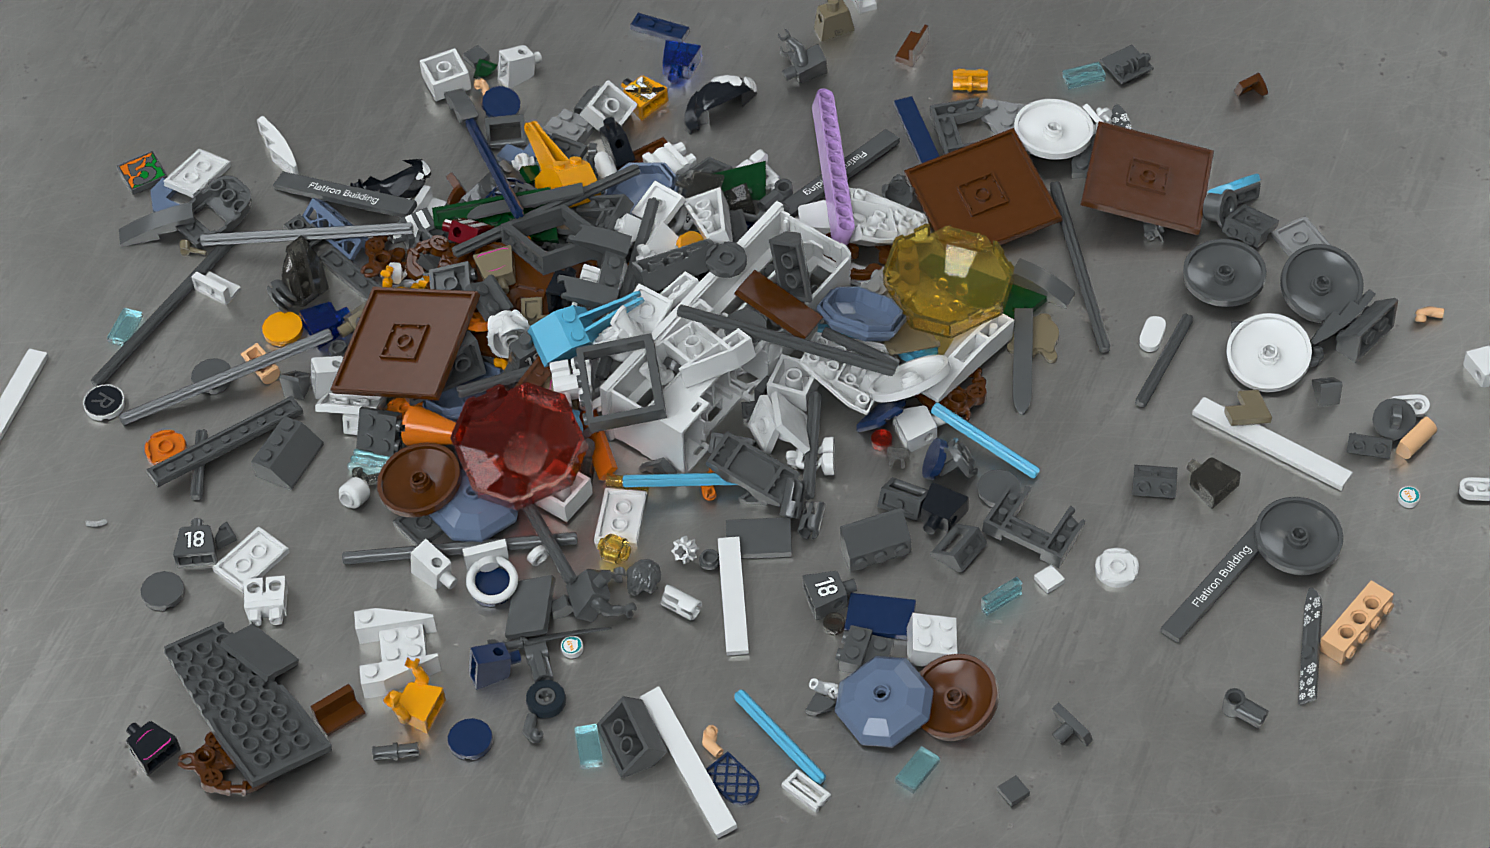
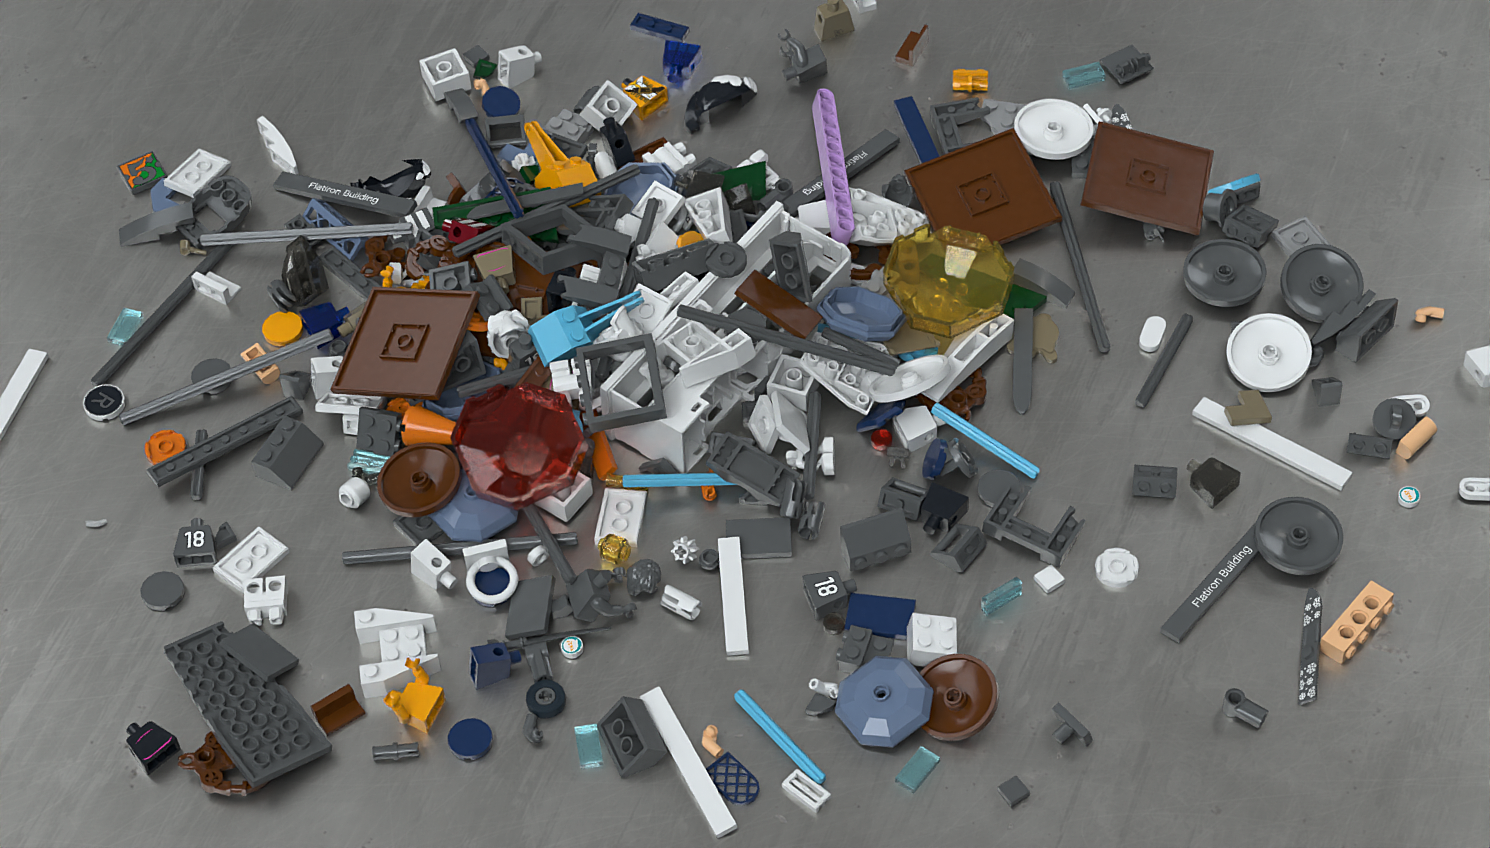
reddish brown tile [1234,72,1268,97] -> none

